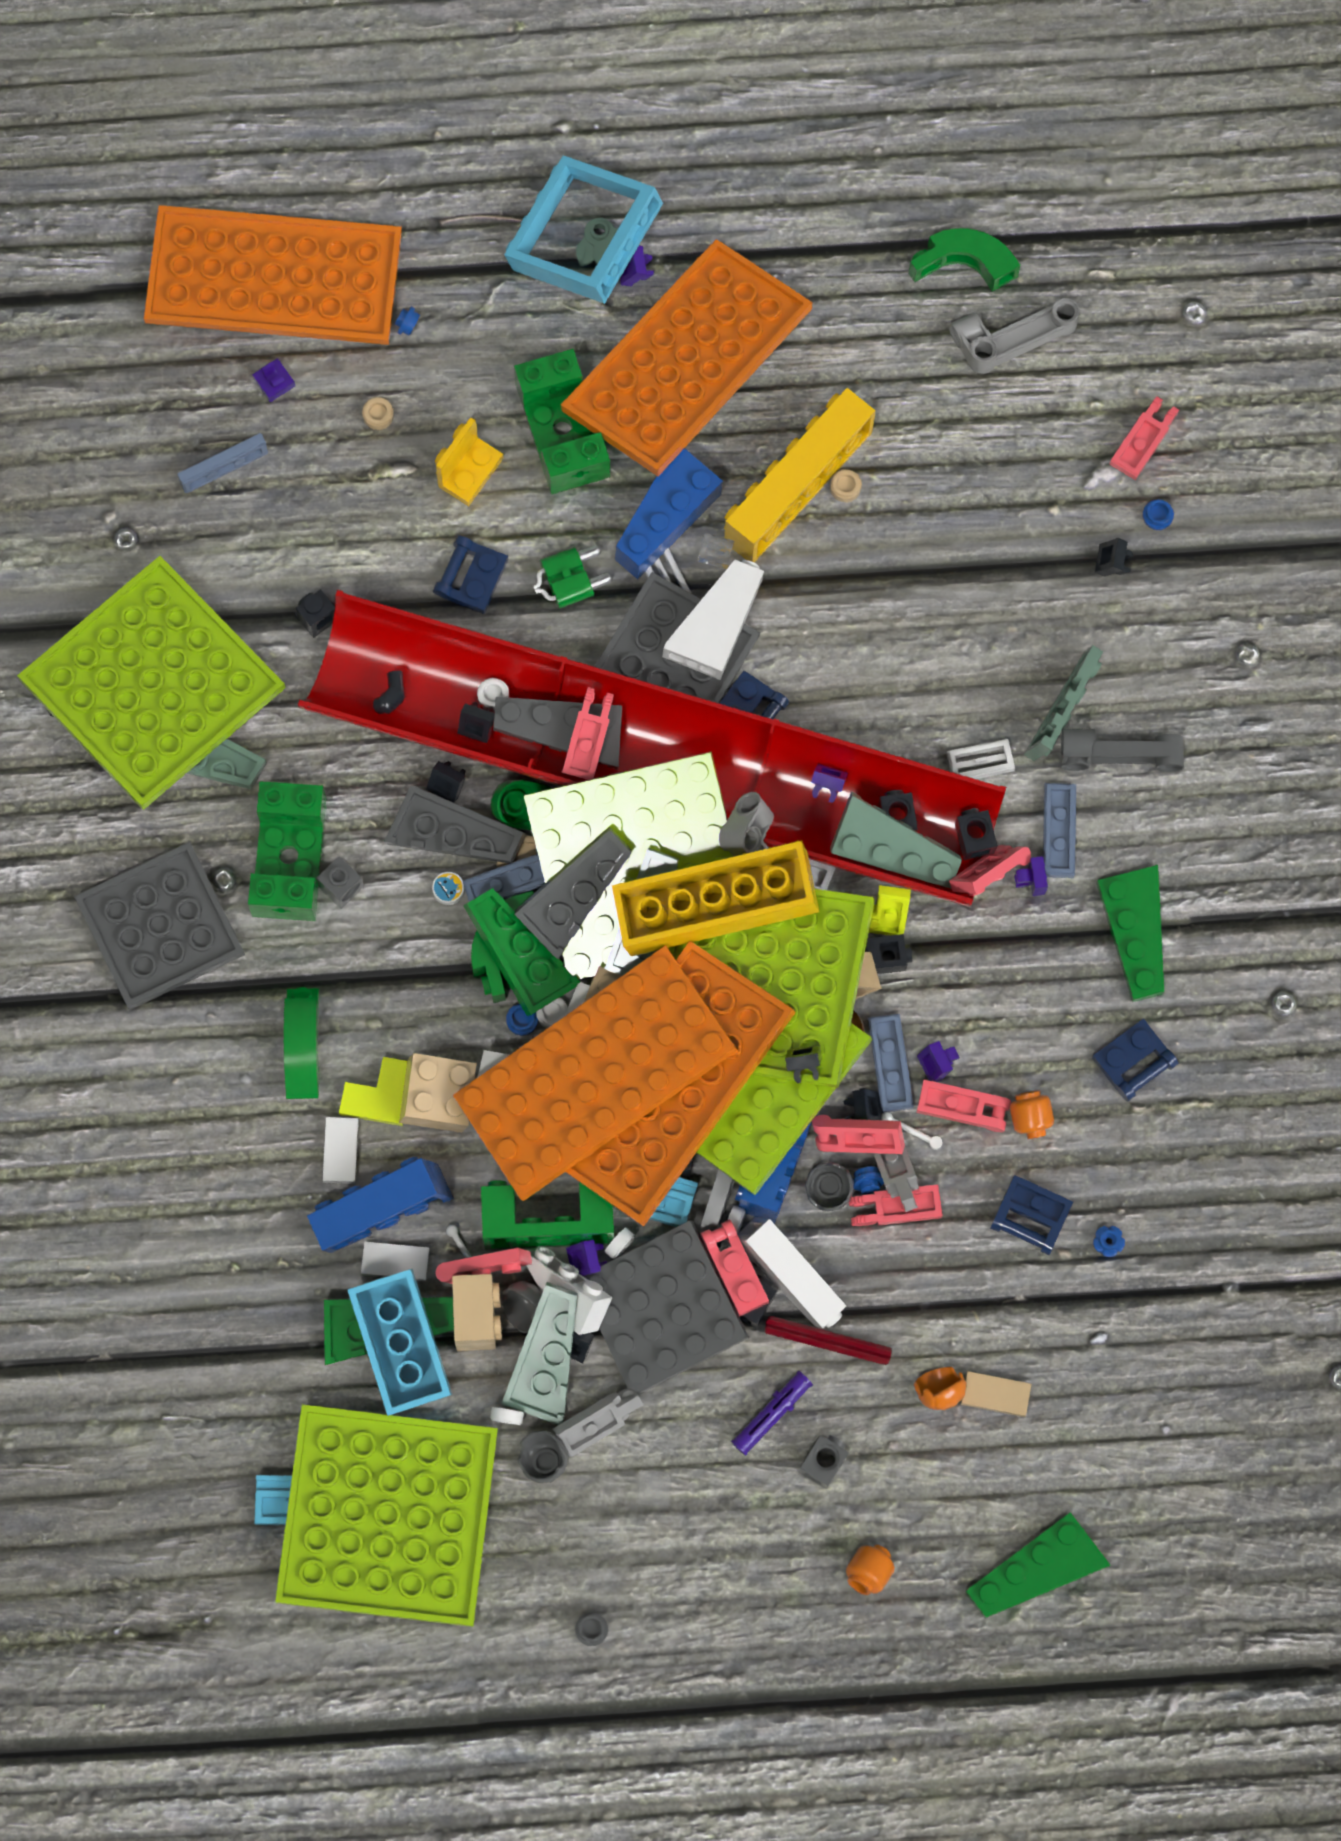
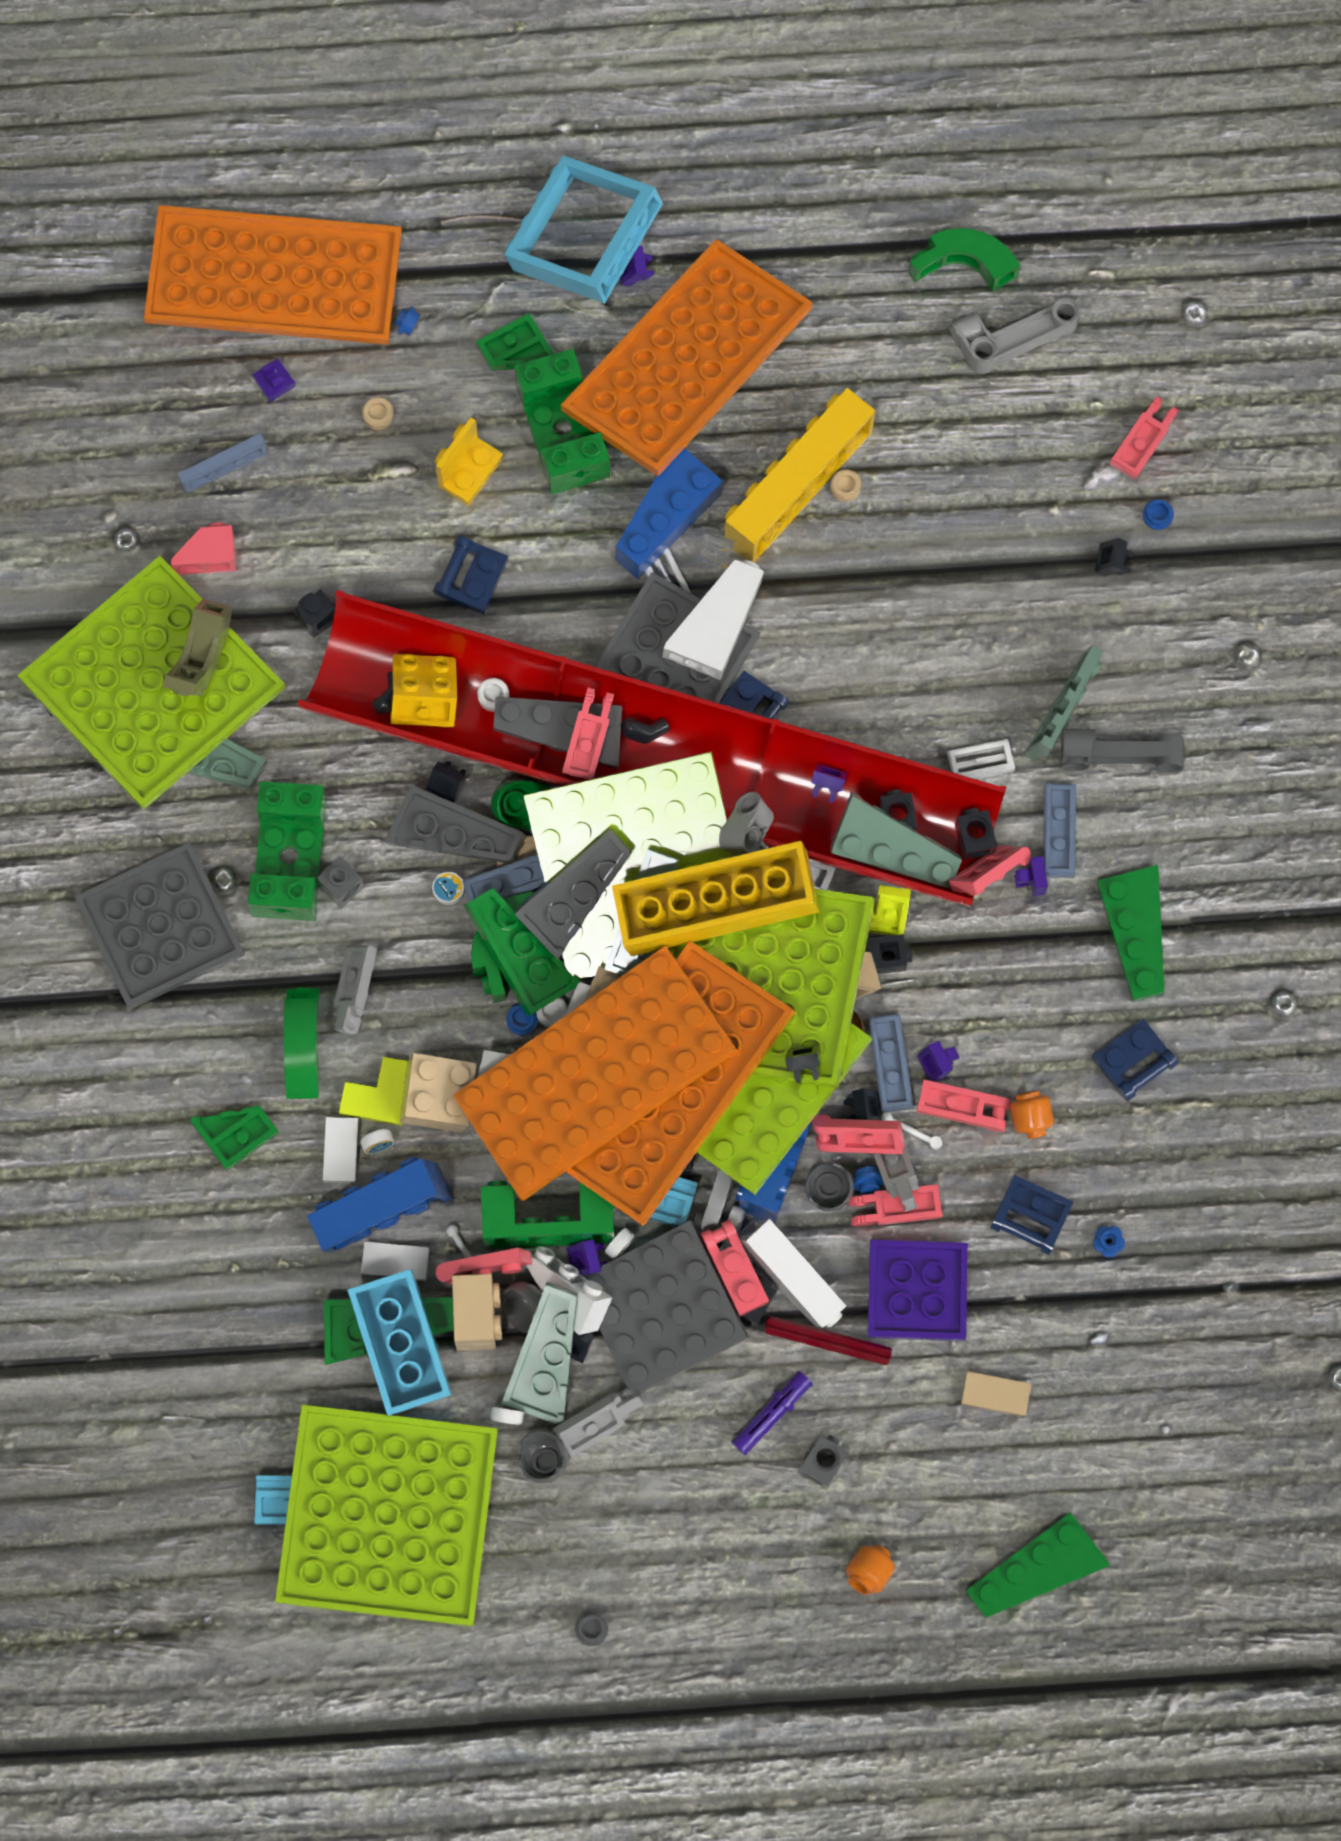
black tile [457,702,495,744] -> none
green piece [533,545,611,609] -> none
sand green plate [576,218,618,266] -> none
orange hair [914,1366,967,1410] -> none
none -> olive arch [163,599,233,697]
none -> coral slope [171,522,237,575]
none -> green wing [190,1106,279,1171]
none -> light grey hinge [333,946,377,1035]
none -> white tile [360,1129,394,1154]
none -> yellow bracket [391,654,457,727]
none -> green wing [476,313,554,371]
none -> black arm [621,717,670,744]
none -> dark purple plate [867,1239,968,1342]

